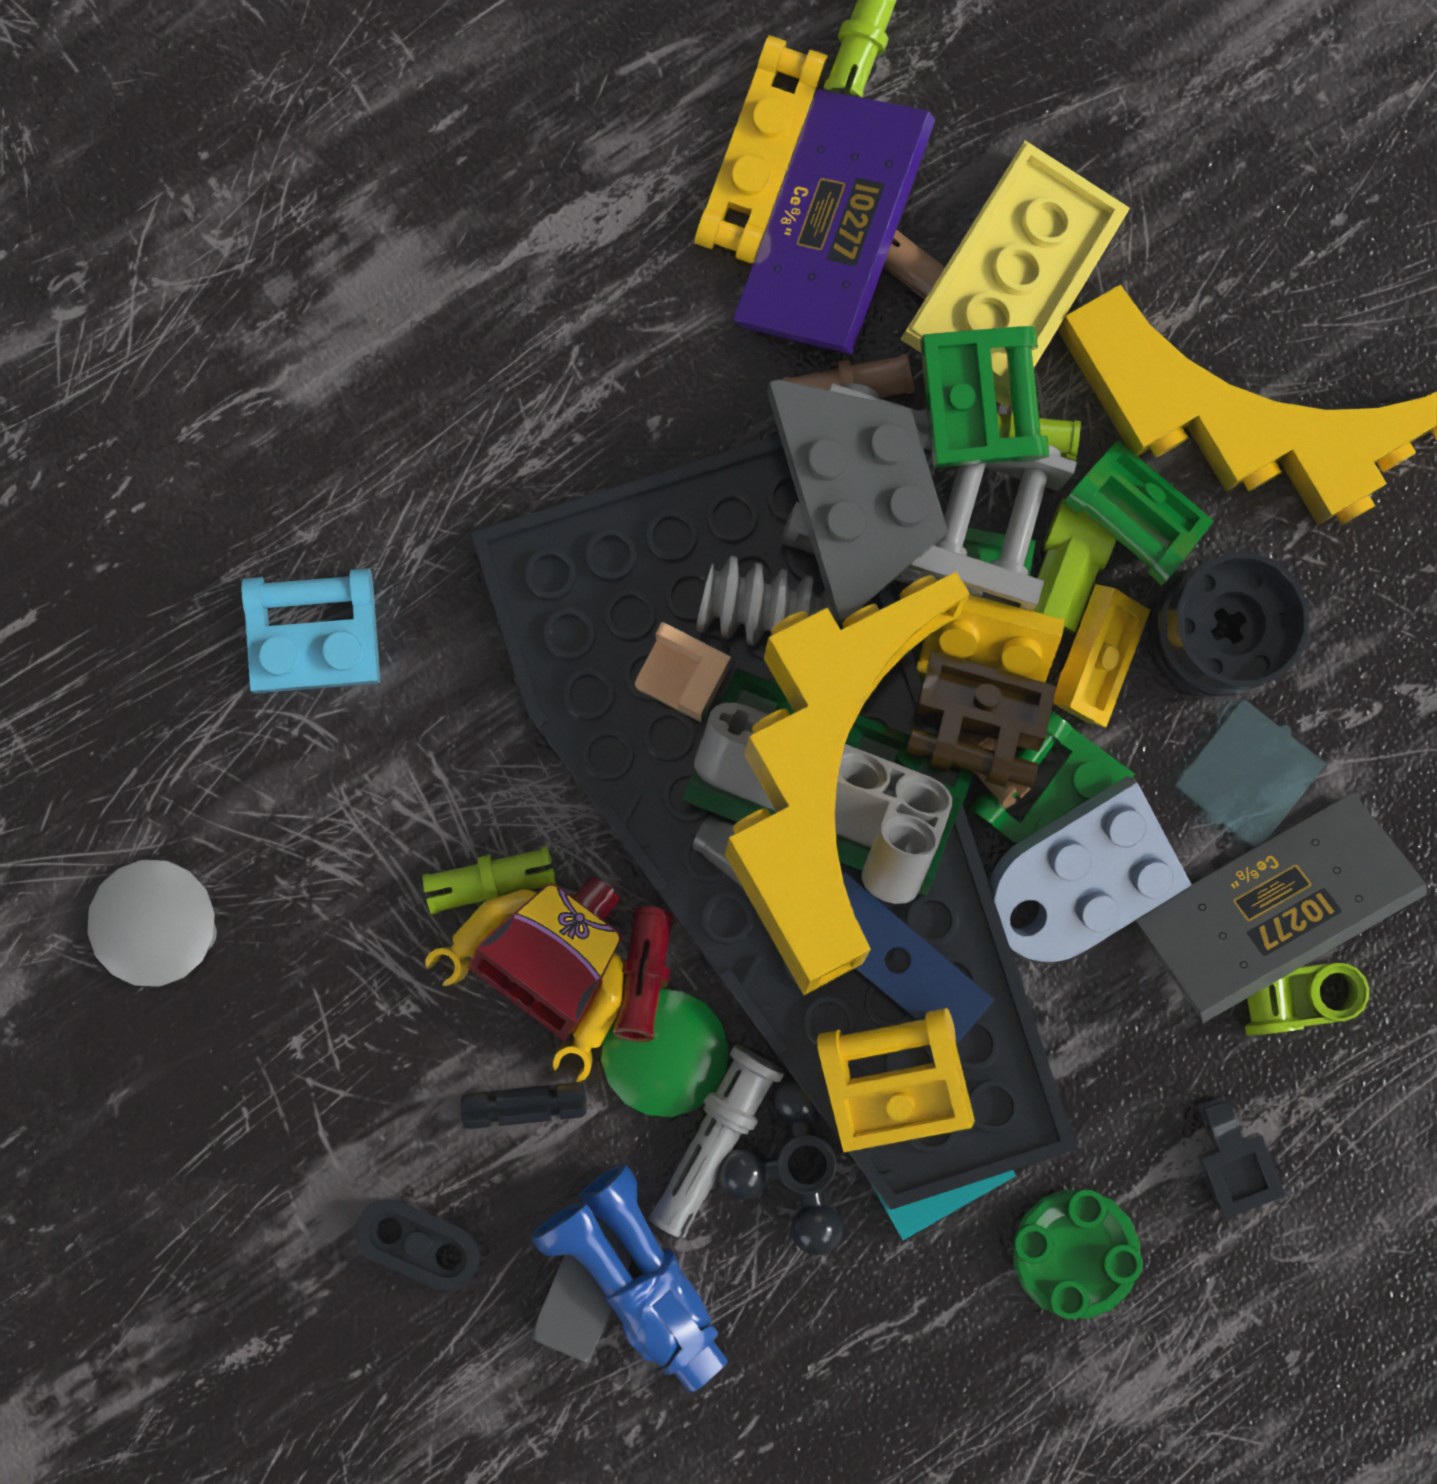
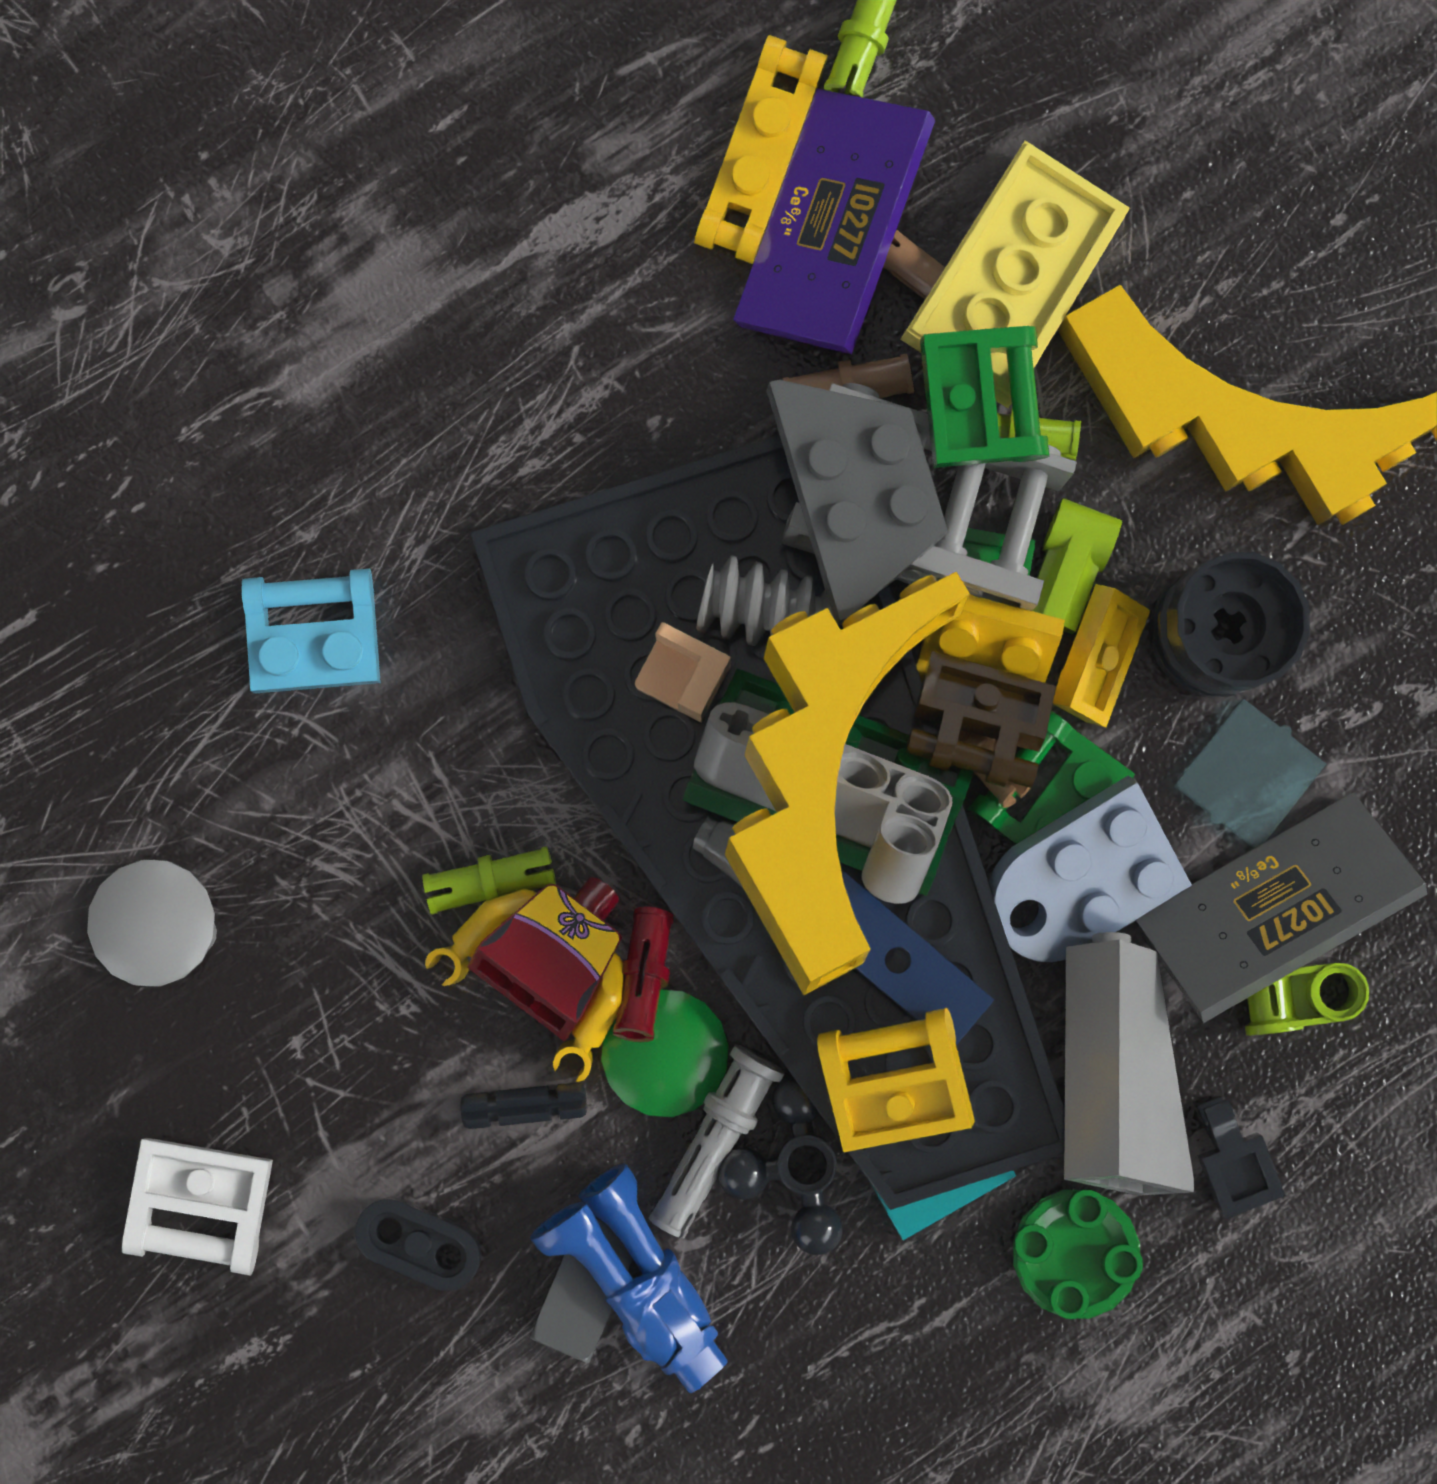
green plate [1063,440,1214,586] -> none
none -> white plate [122,1138,273,1276]
none -> light grey slope [1064,932,1194,1196]

